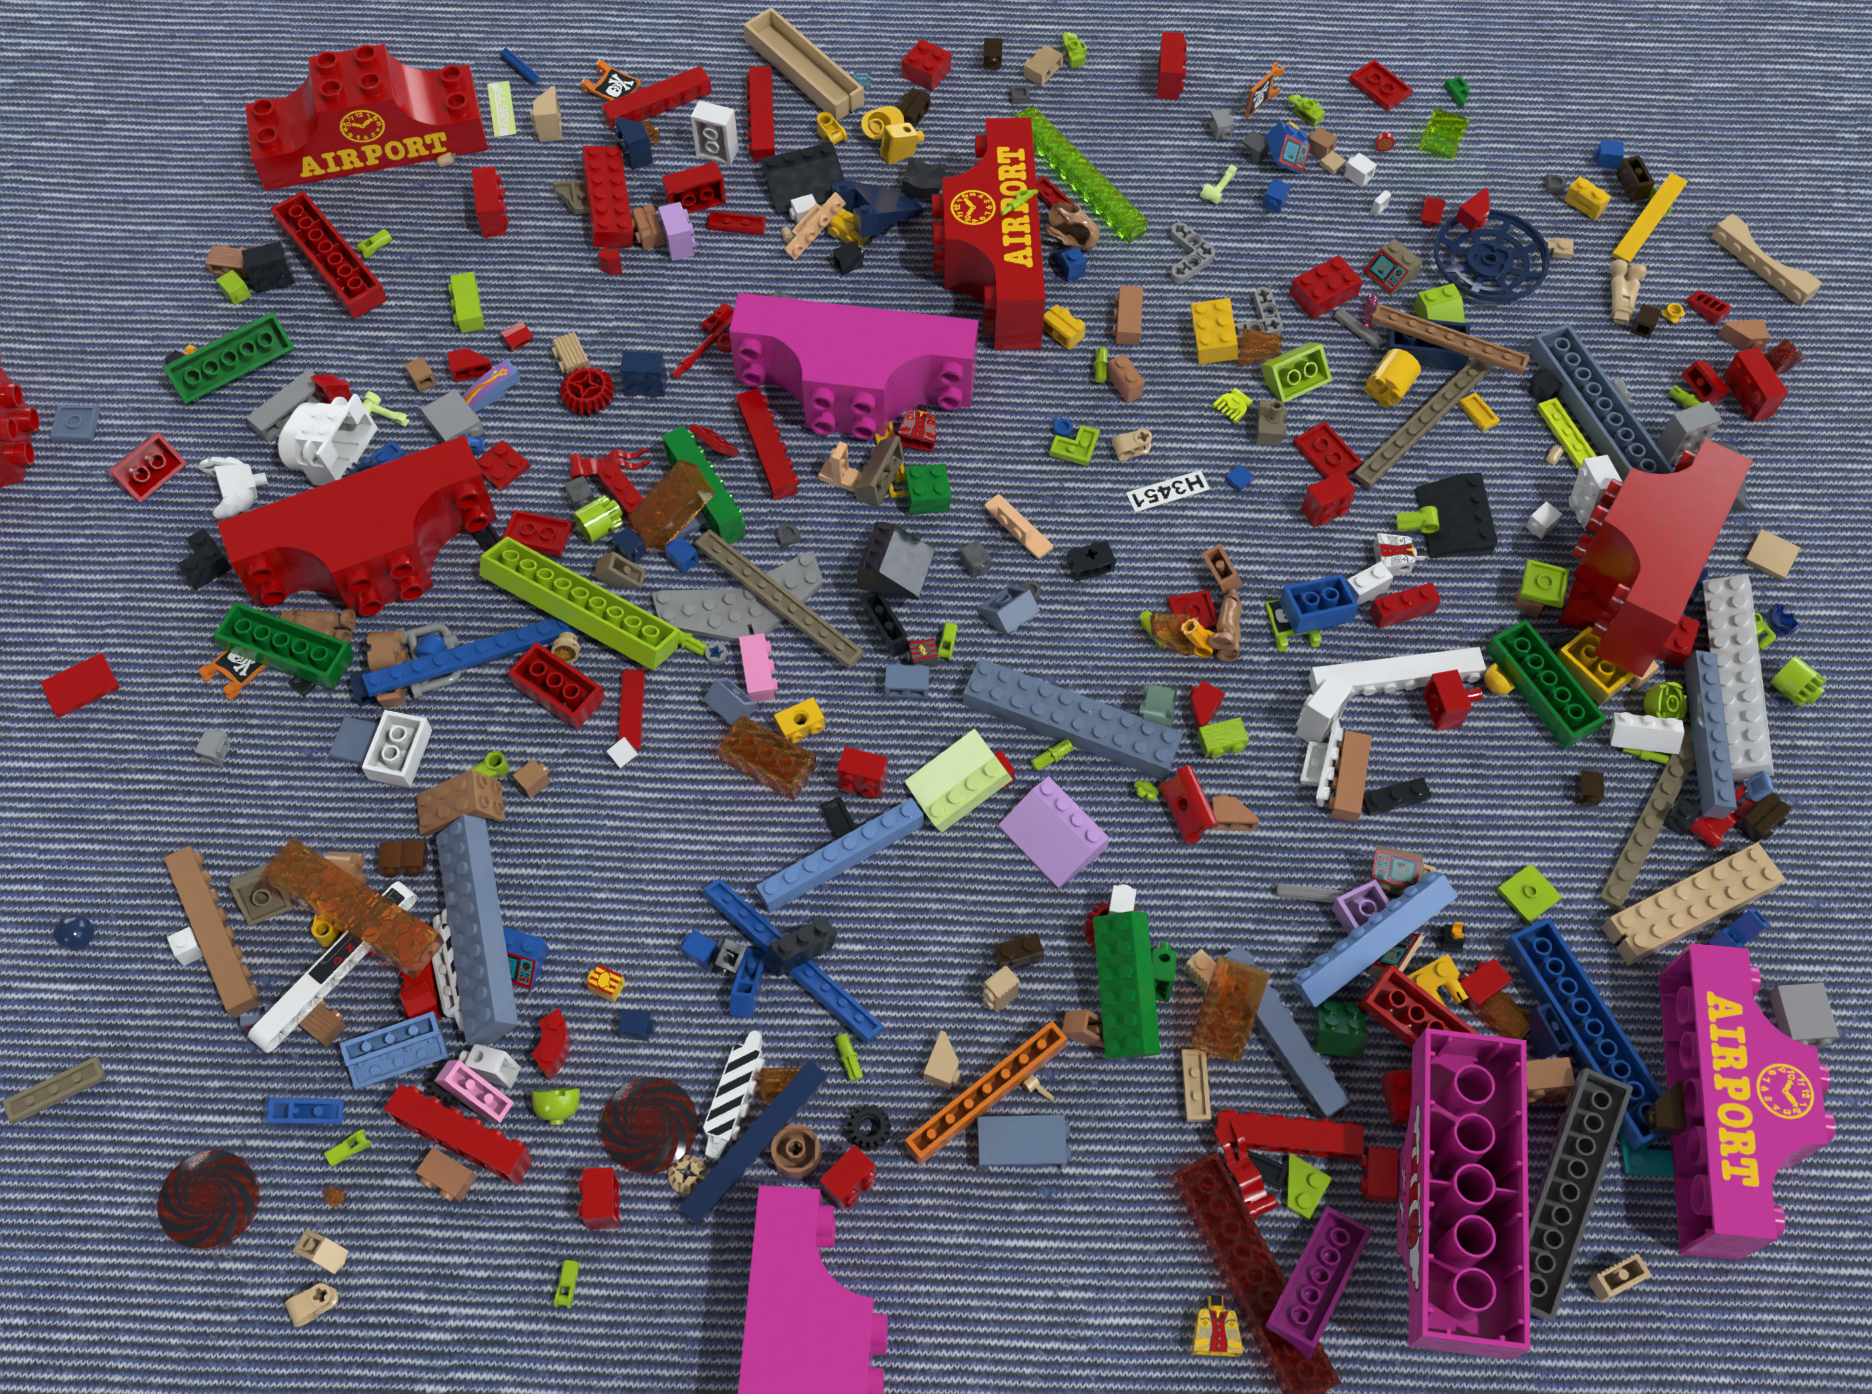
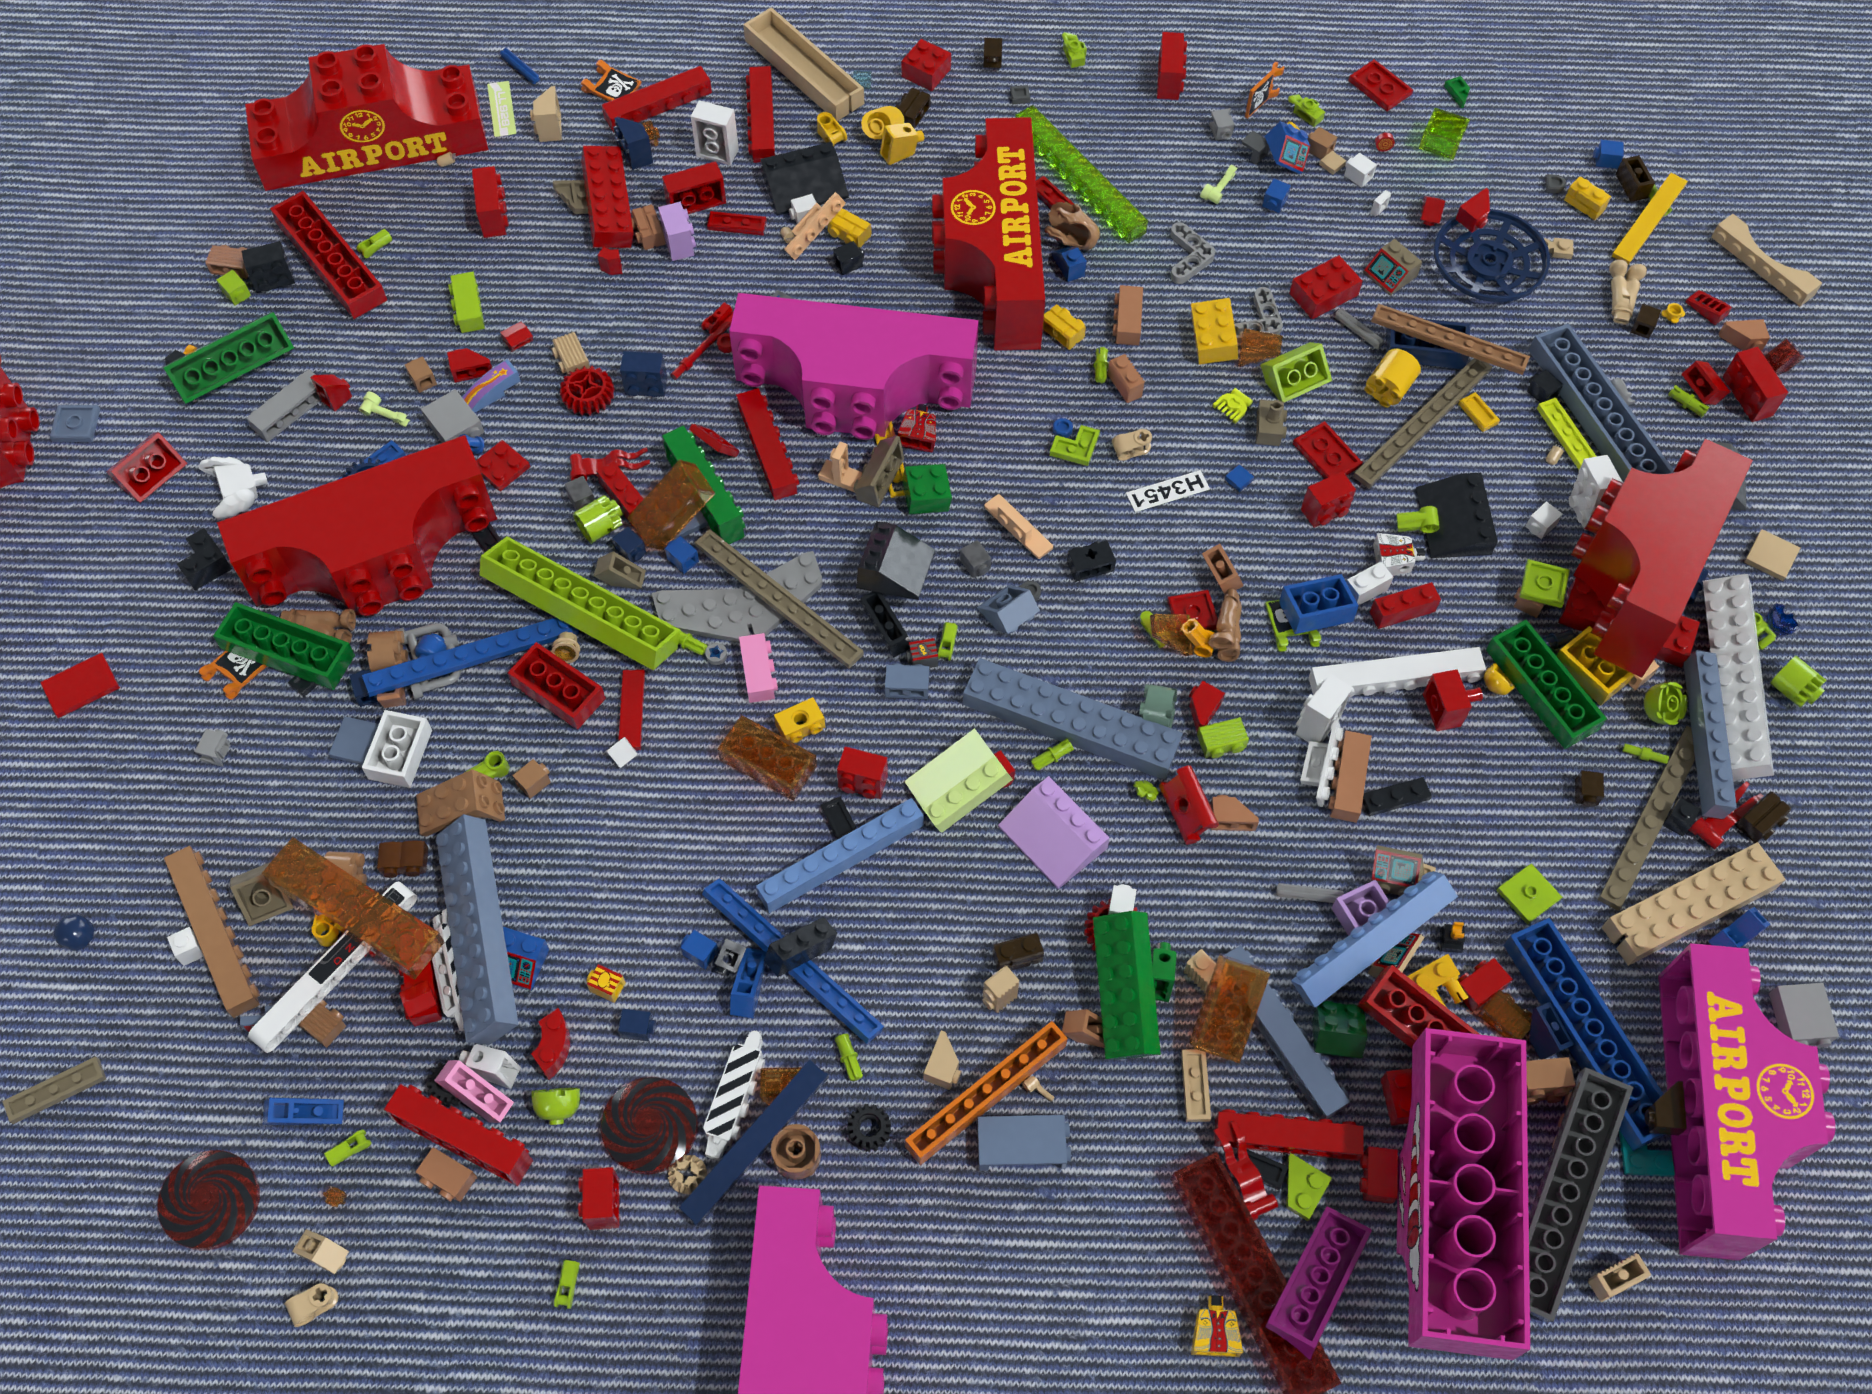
white brick [278,394,378,486] -> none
medium blue brick [339,1011,450,1090] -> none
red tile [501,510,575,557] -> none
sand blue brick [703,677,757,726] -> none
dark grey tile [777,524,801,548] -> none
red brick [820,1144,876,1212] -> none
dark blue wedge [831,180,924,238] -> none
black brick [901,157,946,199] -> none
lime hand [1000,190,1038,216] -> none
tan brick [1024,45,1063,87] -> none
clear pink axle [1363,292,1380,328] -> none
lime slope [1413,283,1465,323] -> none
white brick [1609,712,1684,754] -> none
light grey brick [1656,401,1722,466] -> none
medium blue tile [1745,771,1775,802] -> none

